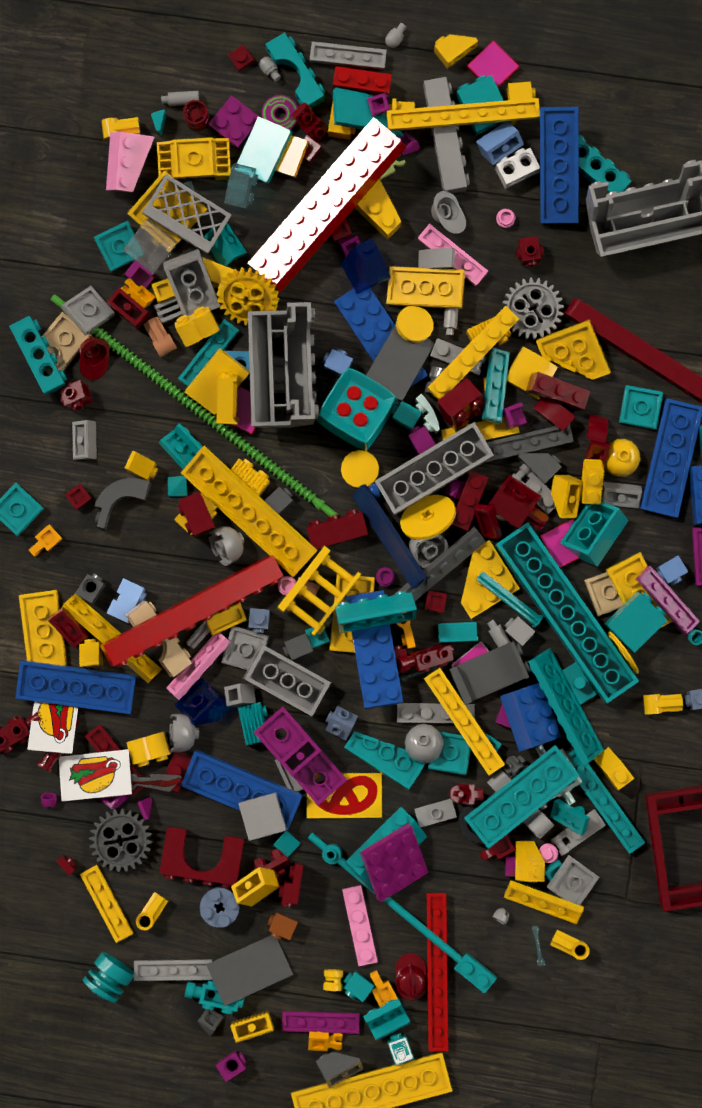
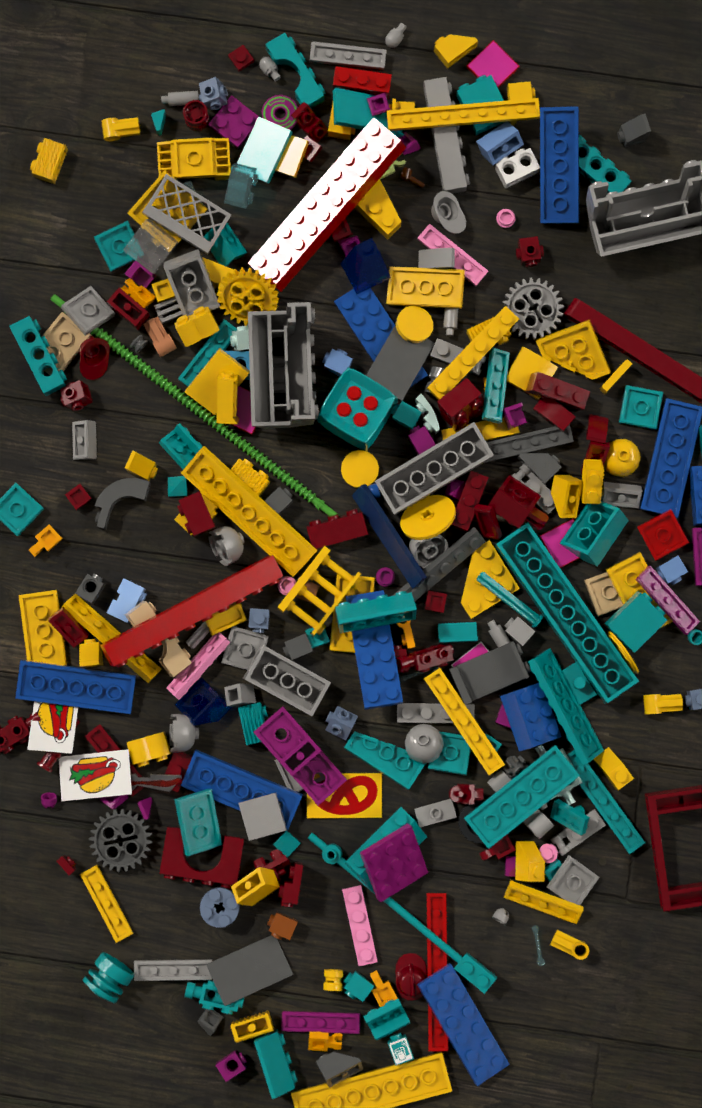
bright pink wedge [106,132,154,192] -> none
yellow piece [136,892,168,930] -> none
none -> yellow brick [30,138,68,184]
none -> dark grey bush [130,335,148,353]
none -> teal tile [174,789,222,856]
none -> sand blue brick [199,77,228,110]
none -> light aqua brick [230,325,249,351]
none -> teal slope [254,1029,298,1099]
none -> reddish brown hand [400,167,425,188]
none -> blue plate [417,963,510,1086]
none -> yellow tile [600,359,632,394]
none -> dark grey slope [617,113,651,148]
none -> red tile [637,509,689,561]

